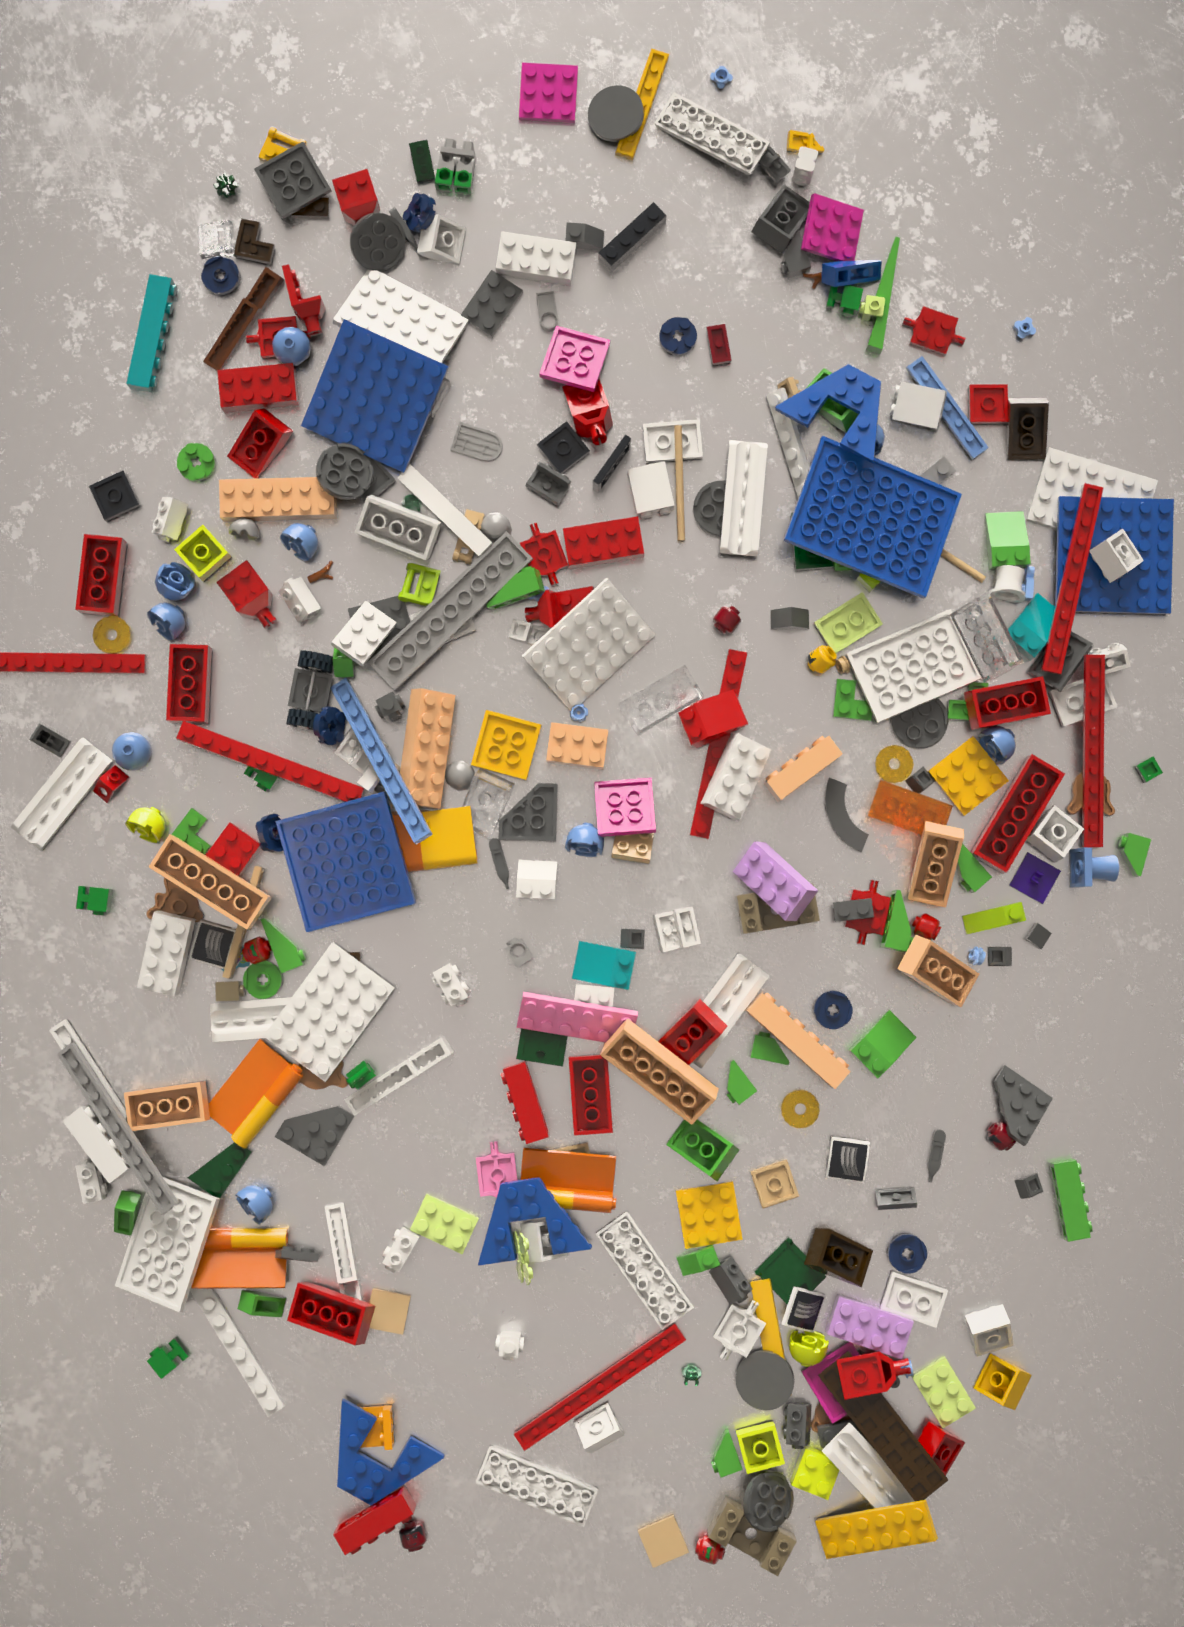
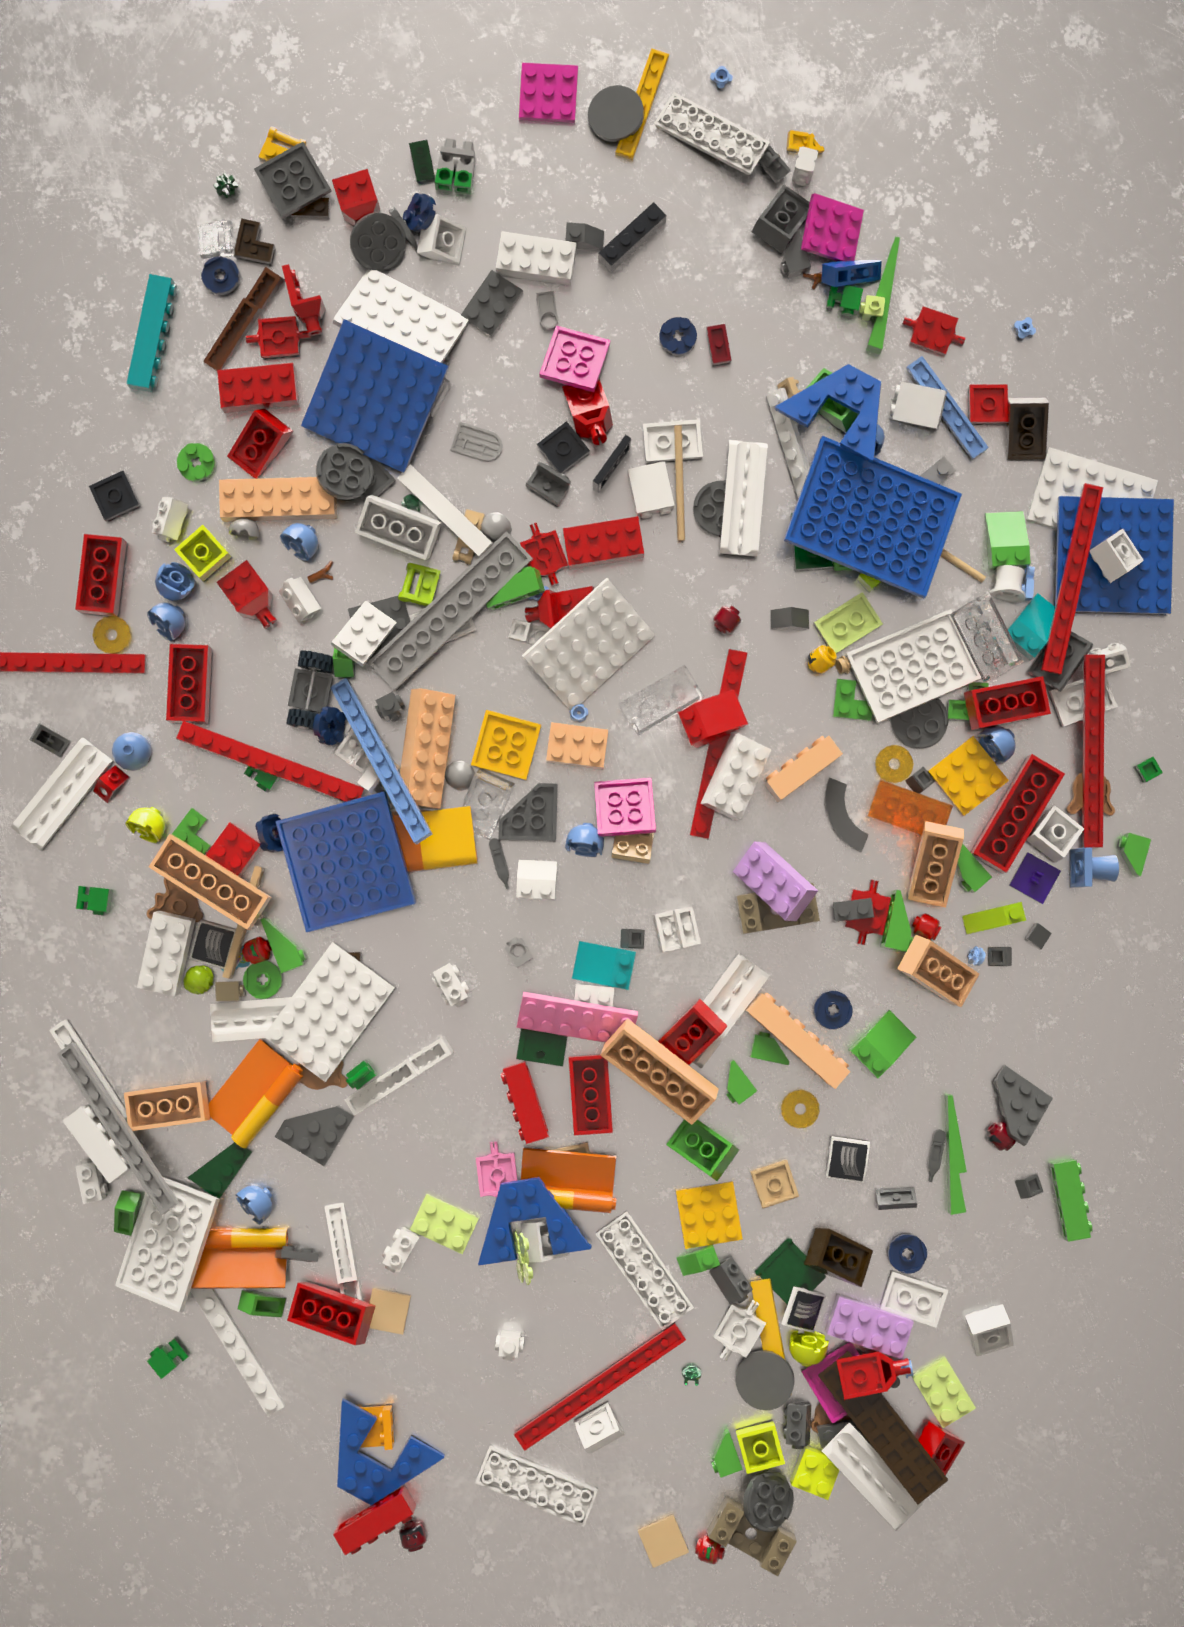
medium blue cylinder [272,327,311,366] -> none
yellow plate [815,1500,938,1559] -> none
yellow slope [974,1353,1032,1410] -> none
none -> lime hair [183,965,214,995]
none -> bright green slope [945,1094,967,1215]

